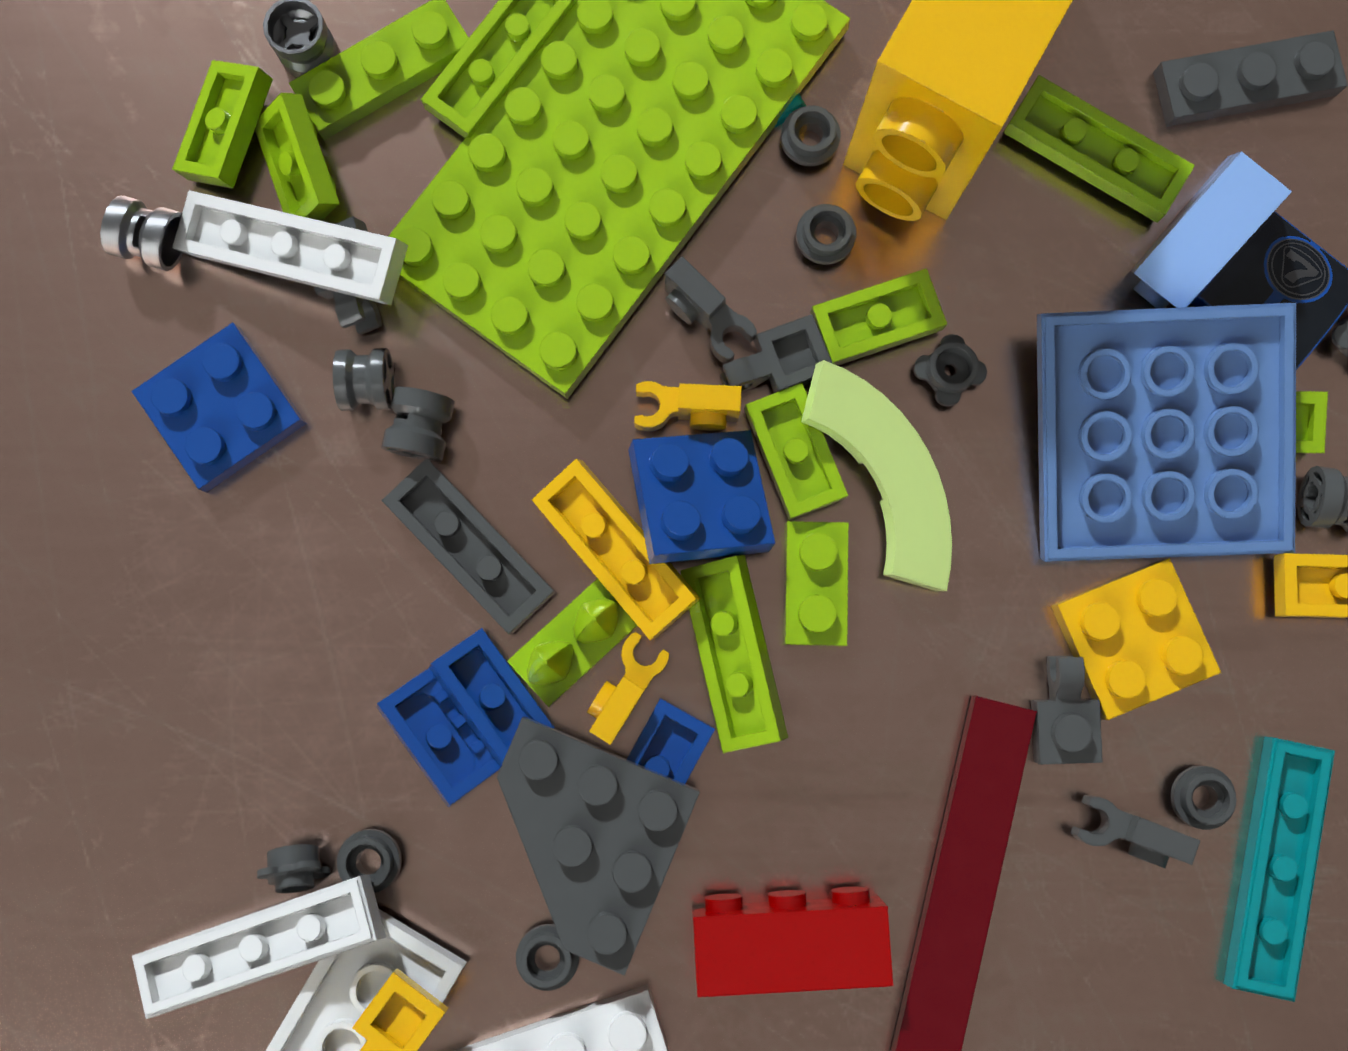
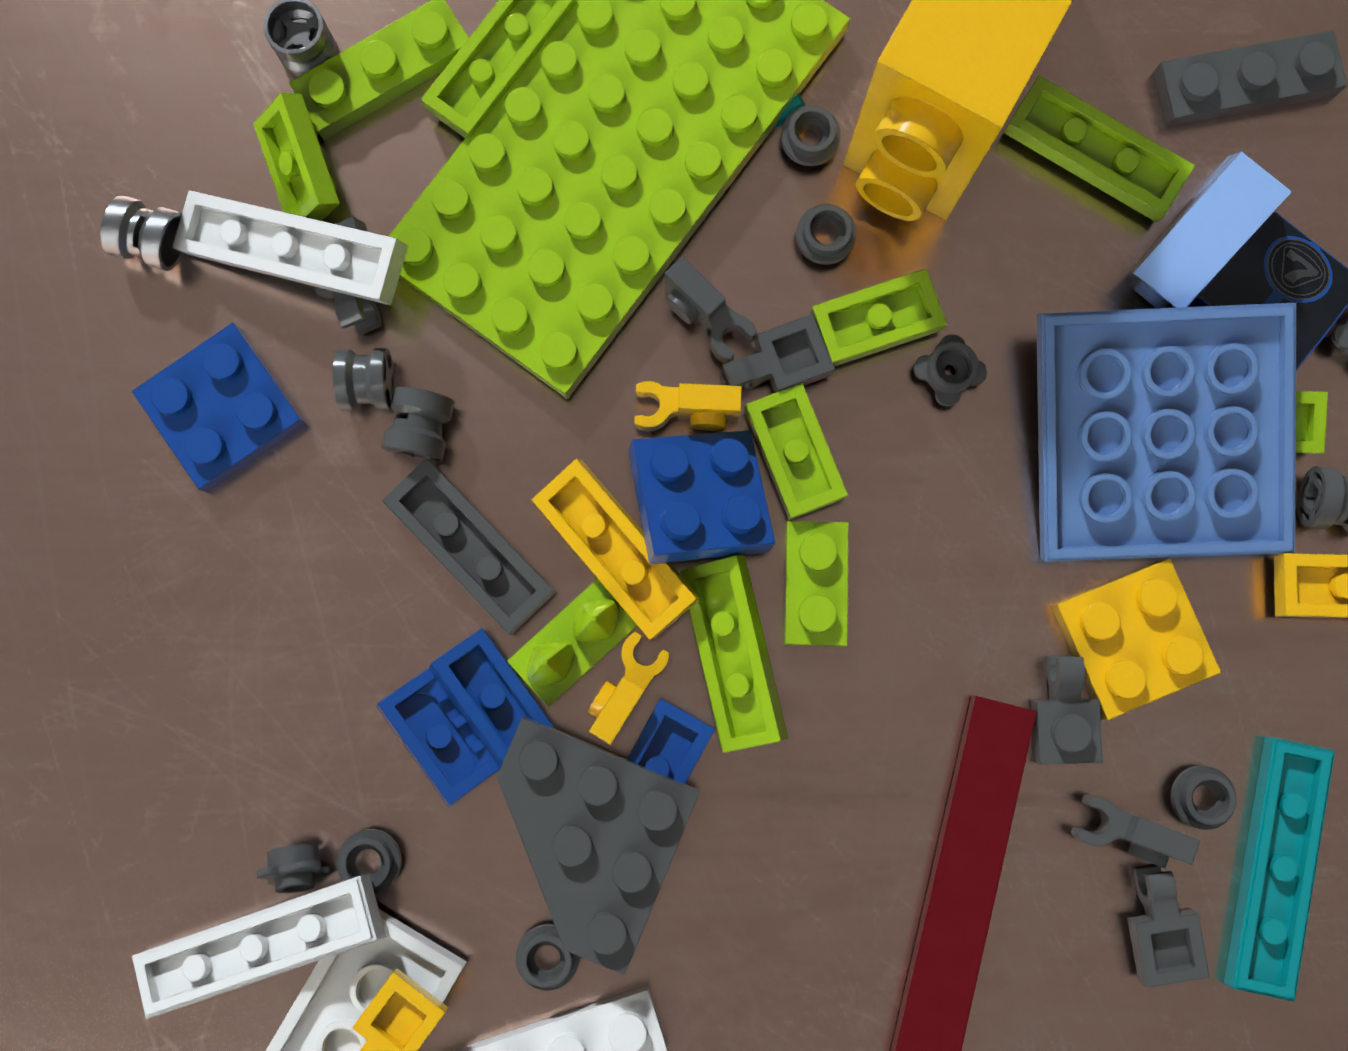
lime plate [172,60,273,189] -> none
red brick [692,887,893,997] -> none
yellowish green tile [801,360,952,592] -> none
none -> dark grey plate [1127,865,1210,988]

